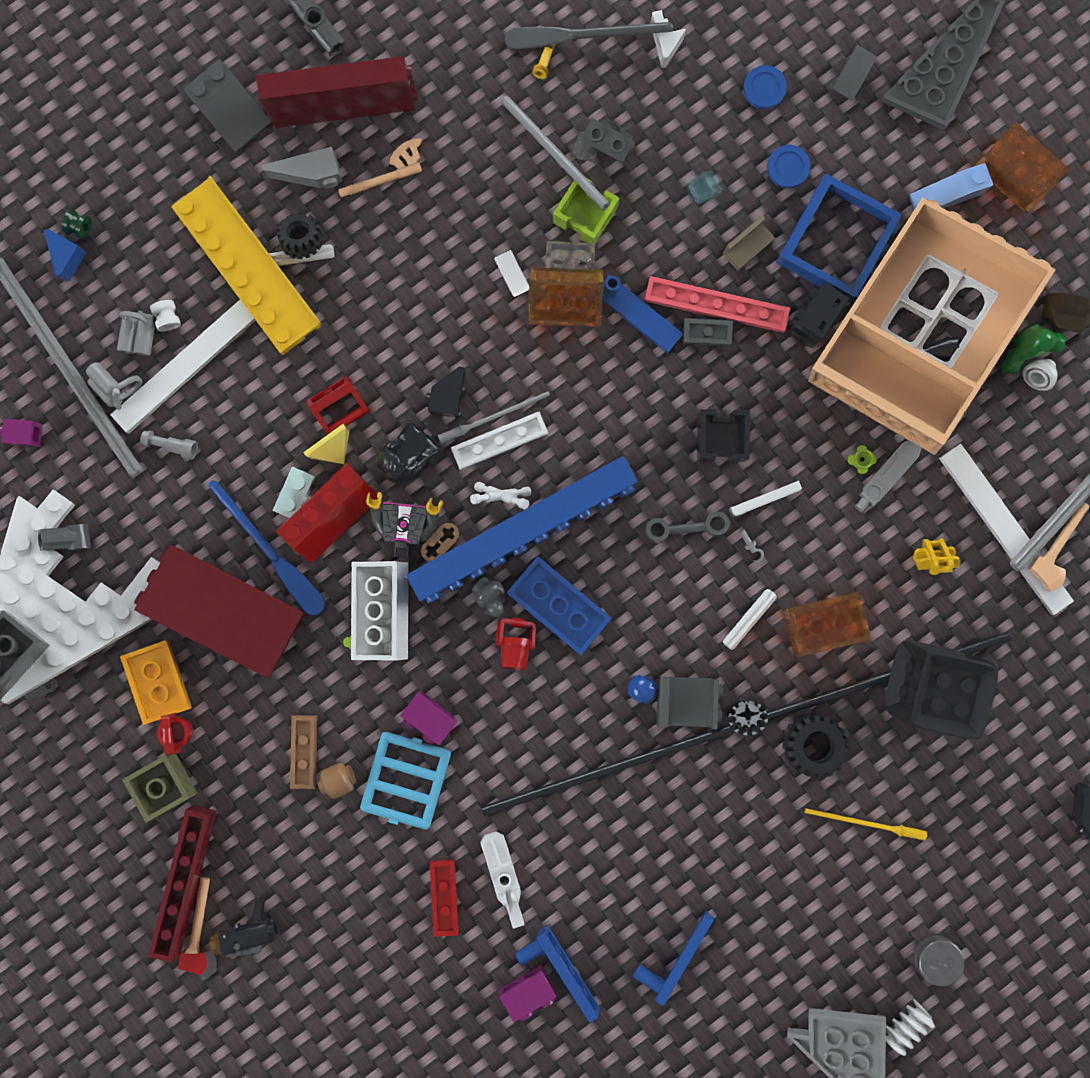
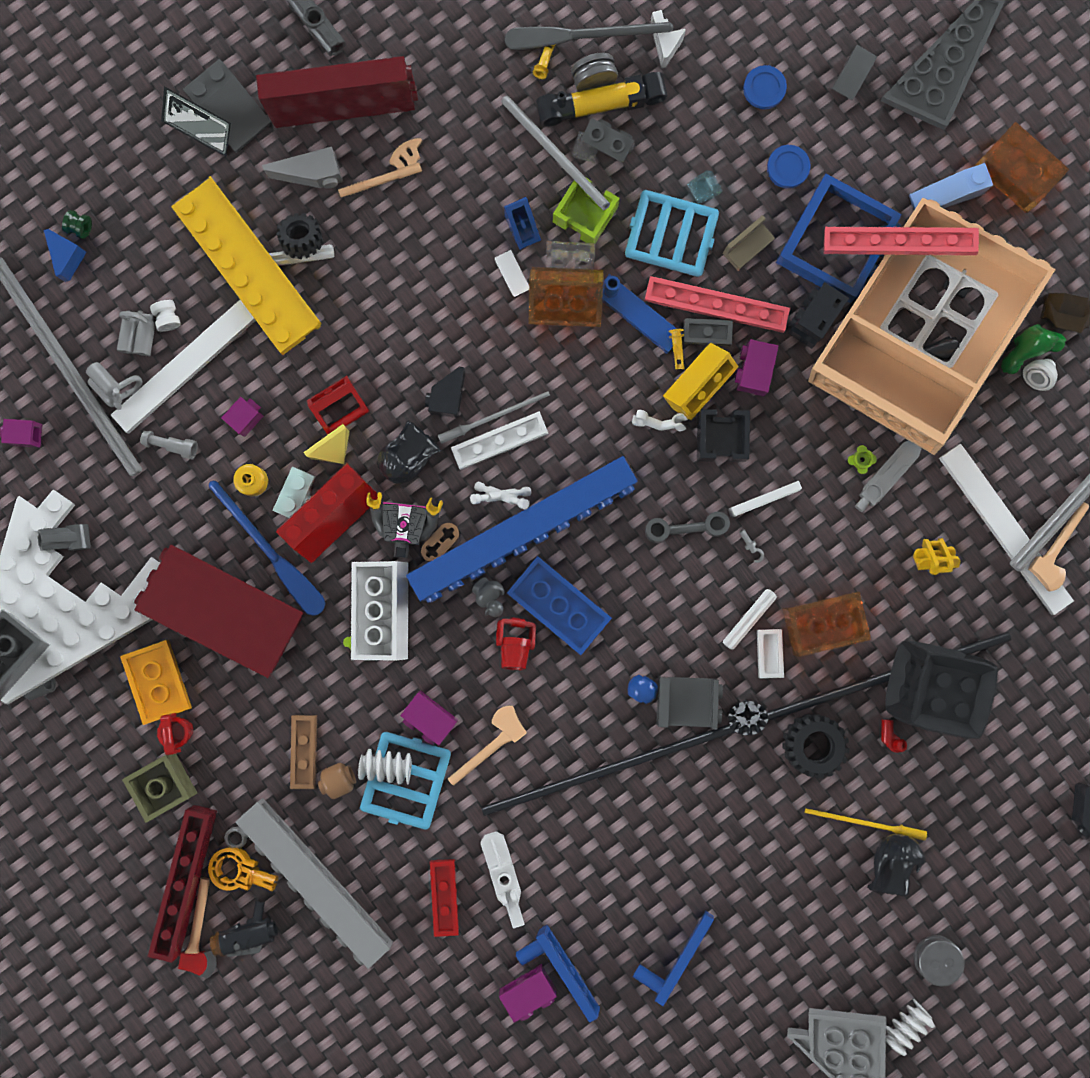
none -> sticker [161,86,231,157]
none -> light orange pin [208,847,279,891]
none -> magenta brick [221,396,264,437]
none -> light grey piece [224,827,247,849]
none -> yellow head [233,464,268,496]
none -> light grey brick [236,798,393,969]
none -> white piece [358,749,412,784]
none -> light nougat piece [448,705,527,786]
none -> blue slope [504,197,541,249]
none -> piece [536,72,668,127]
none -> flat silver head [571,53,618,92]
none -> medium azure bar [625,190,719,277]
none -> white arm [632,410,688,431]
none -> yellow brick [663,343,739,420]
none -> yellow piece [668,329,685,370]
none -> magenta brick [734,339,779,396]
none -> white tile [757,629,784,678]
none -> coral plate [824,227,979,255]
none -> black piece [867,834,925,896]
none -> red arm [881,719,907,753]

